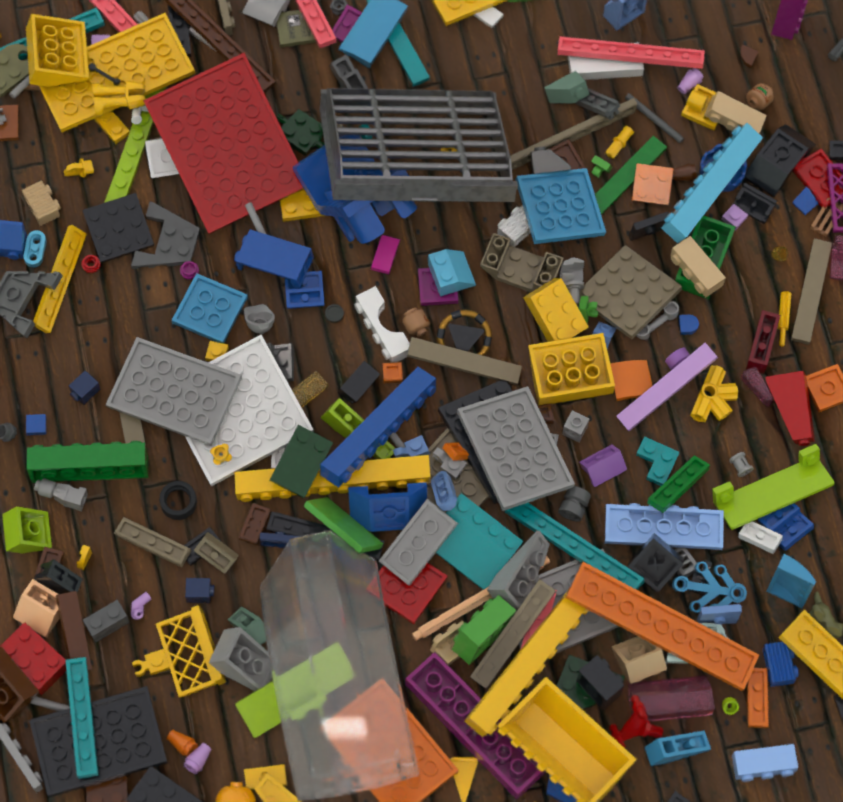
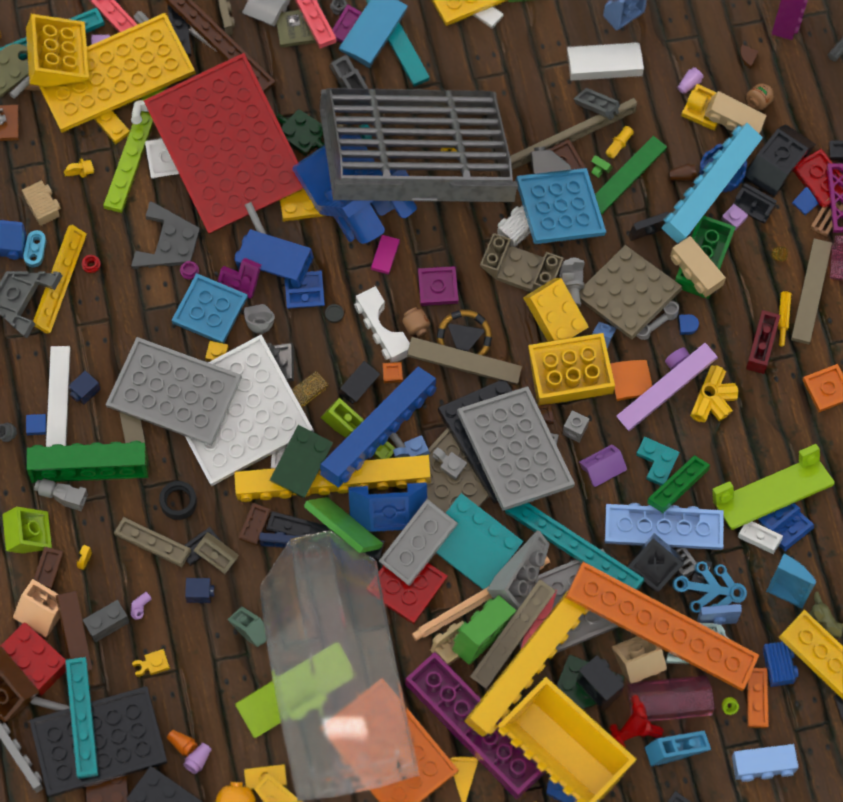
black hinge [34,559,83,594] -> none
black plate [83,193,154,263] -> none
black hinge [88,63,120,85] -> none
yellow piece [93,81,146,117] -> none
yellow fence [156,605,227,698] -> none
light grey slope [209,627,279,691] -> none
yellow plate [210,444,232,465] -> none
medium azure slope [428,249,476,297] -> none
medium blue plate [431,471,457,511] -> none
orange tile [443,442,469,461] -> none
sand green slope [544,71,590,103] -> none
coral plate [557,37,705,69] -> none
dark grey wheel [558,486,591,522] -> none
bright green tile [578,296,598,323] -> none
dark grey bar [625,93,684,143] -> none
orange plate [632,164,674,205] -> none
light grey bush [729,452,754,477] -> none
clear pink slope [740,367,773,407] -> none
red slope [765,371,815,446] -> none
none -> white tile [46,346,71,447]
none -> magenta plate [218,258,262,299]

